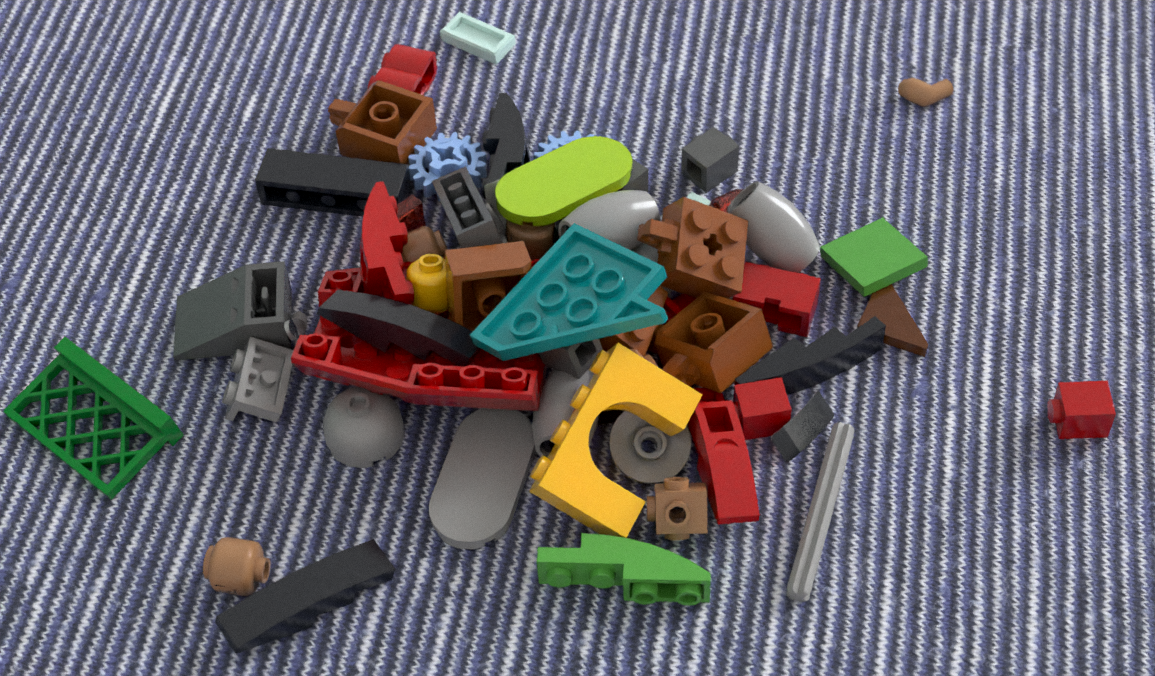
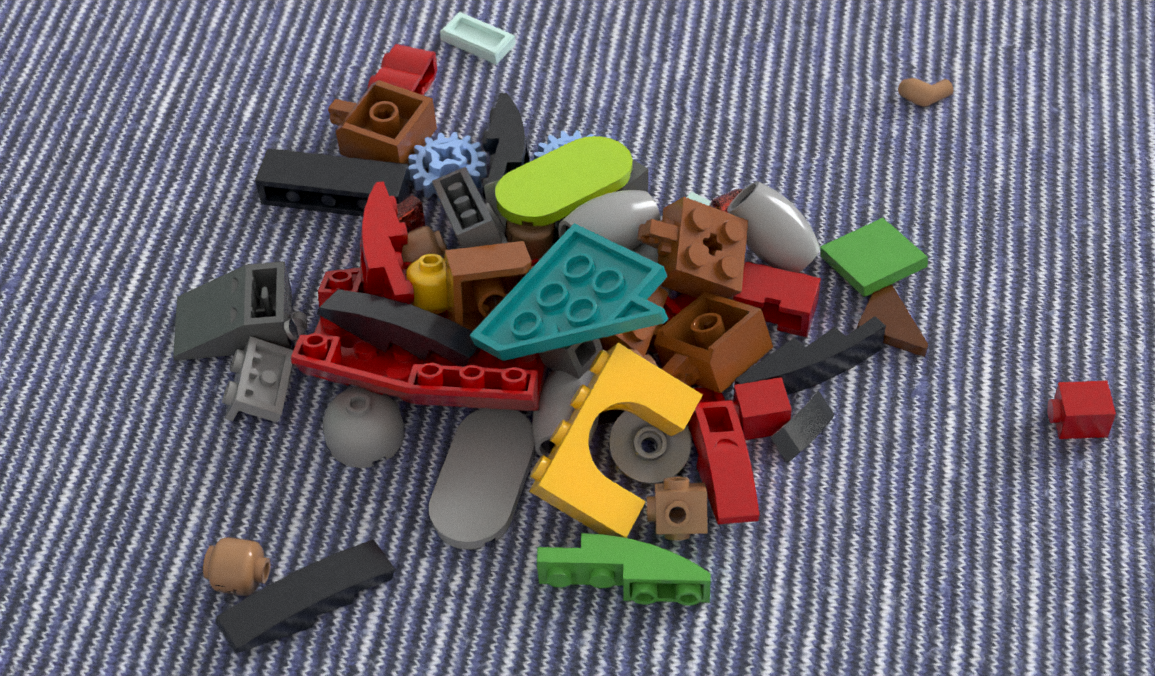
green fence [3,337,184,500] -> none
dark grey brick [681,127,739,193] -> none
light grey axle [786,422,855,602] -> none

